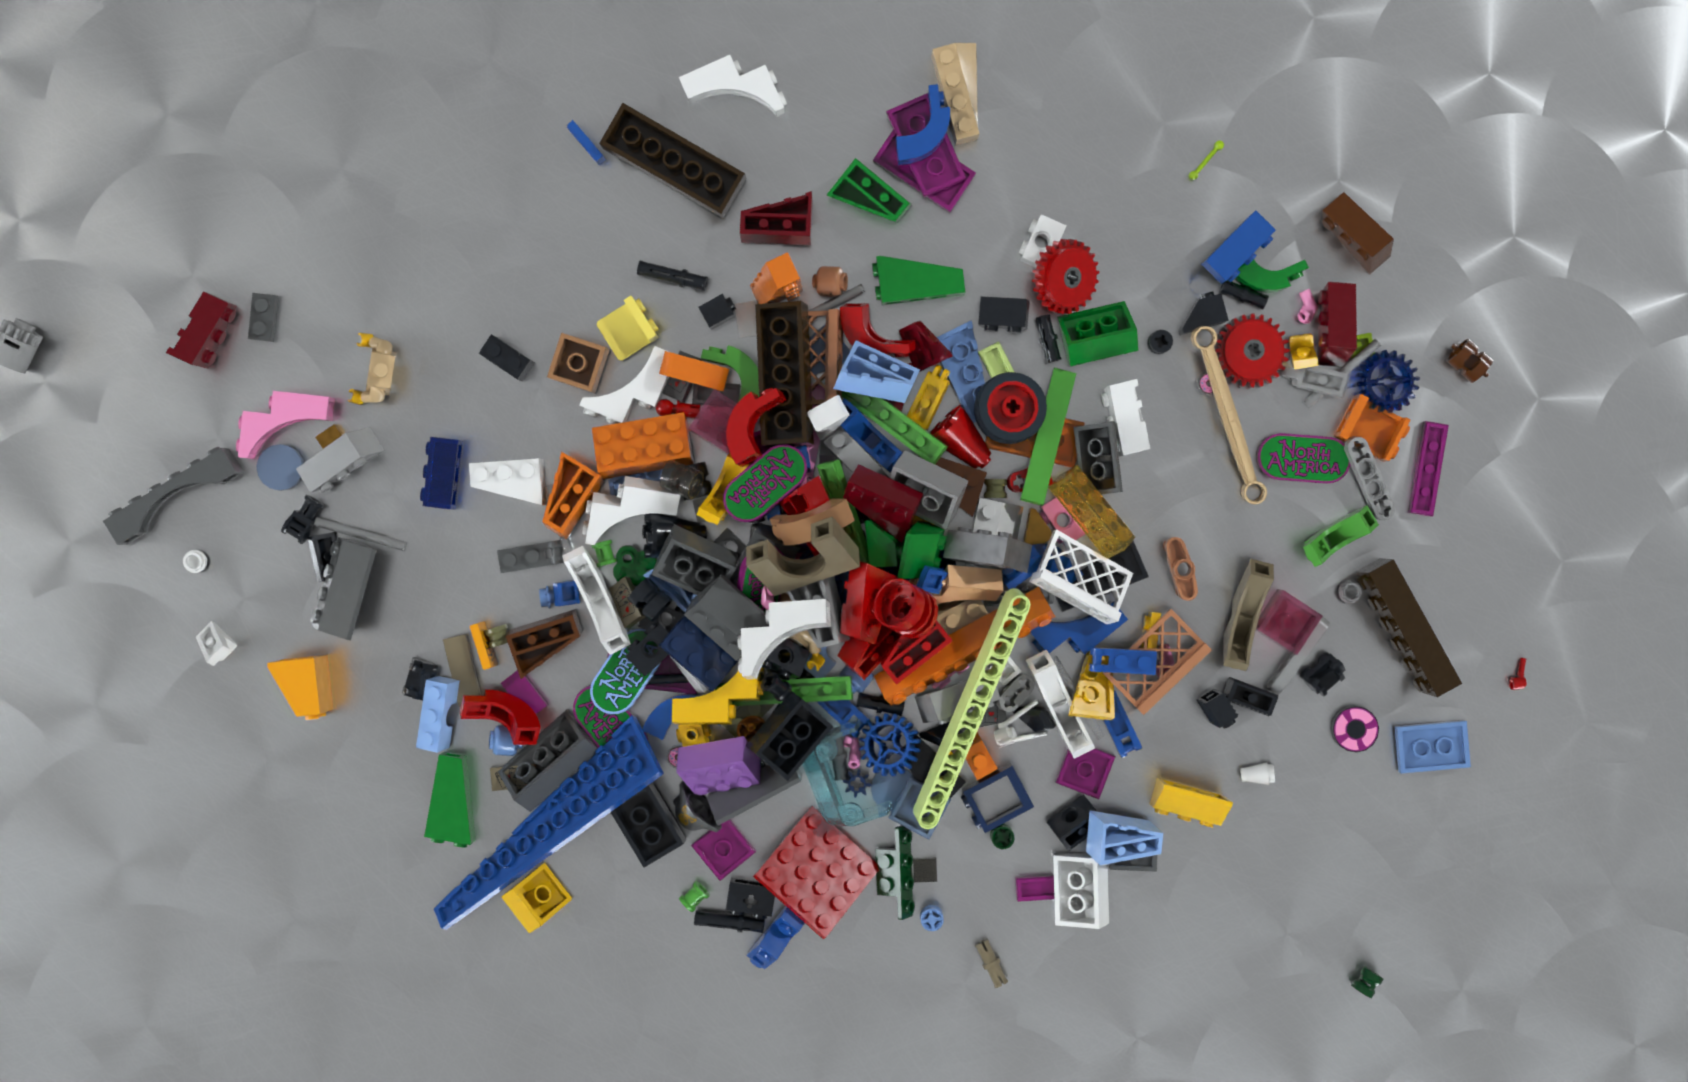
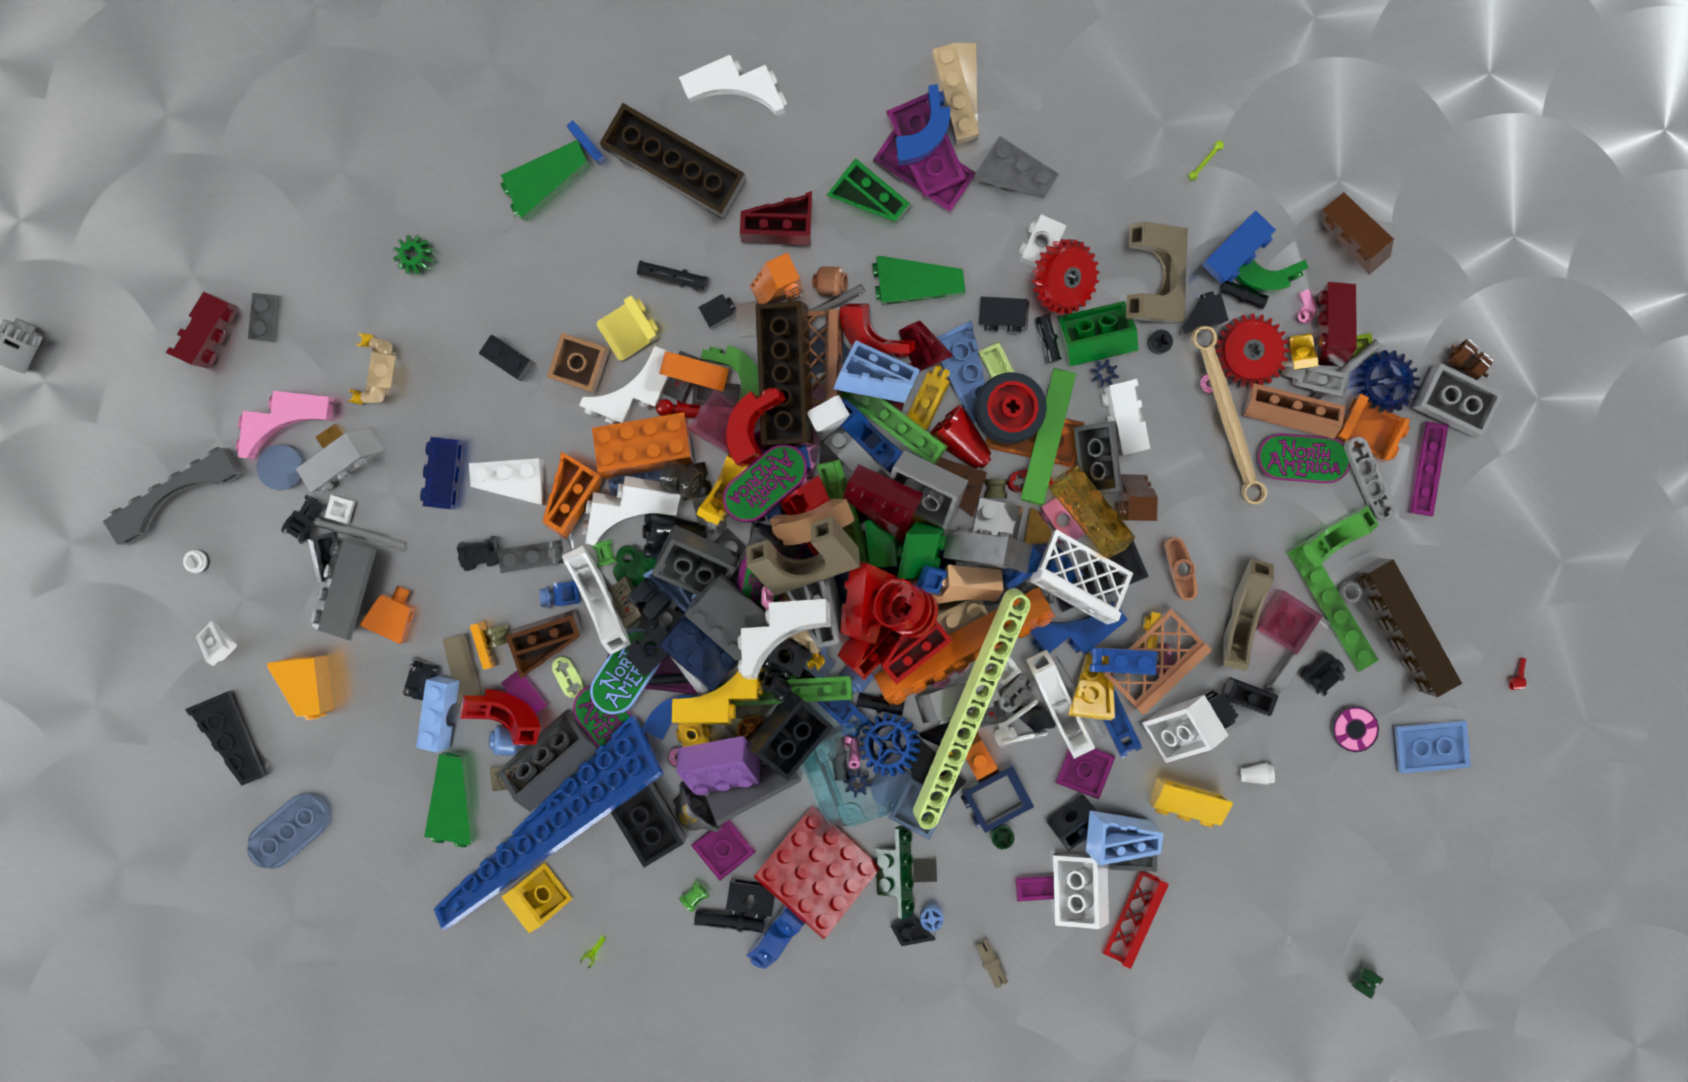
none -> black wing [185,691,266,786]
none -> sand blue tile [247,793,330,869]
none -> white plate [325,495,356,524]
none -> orange torso [360,585,415,644]
none -> green gear [393,235,433,275]
none -> black piece [457,536,499,571]
none -> green slope [500,140,590,221]
none -> yellowish green beam [552,656,585,698]
none -> clear neon green hand [580,936,606,968]
none -> white plate [705,520,727,535]
none -> black piece [890,915,935,946]
none -> flat silver wedge [973,136,1059,199]
none -> dark blue gear [1089,359,1119,388]
none -> red fence [1102,871,1169,969]
none -> reddish brown wedge [1114,474,1158,521]
none -> dark tan arch [1126,222,1188,324]
none -> white brick [1142,695,1229,763]
none -> nougat brick [1243,383,1346,439]
none -> bright green plate [1286,541,1379,672]
none -> light grey brick [1412,363,1504,438]

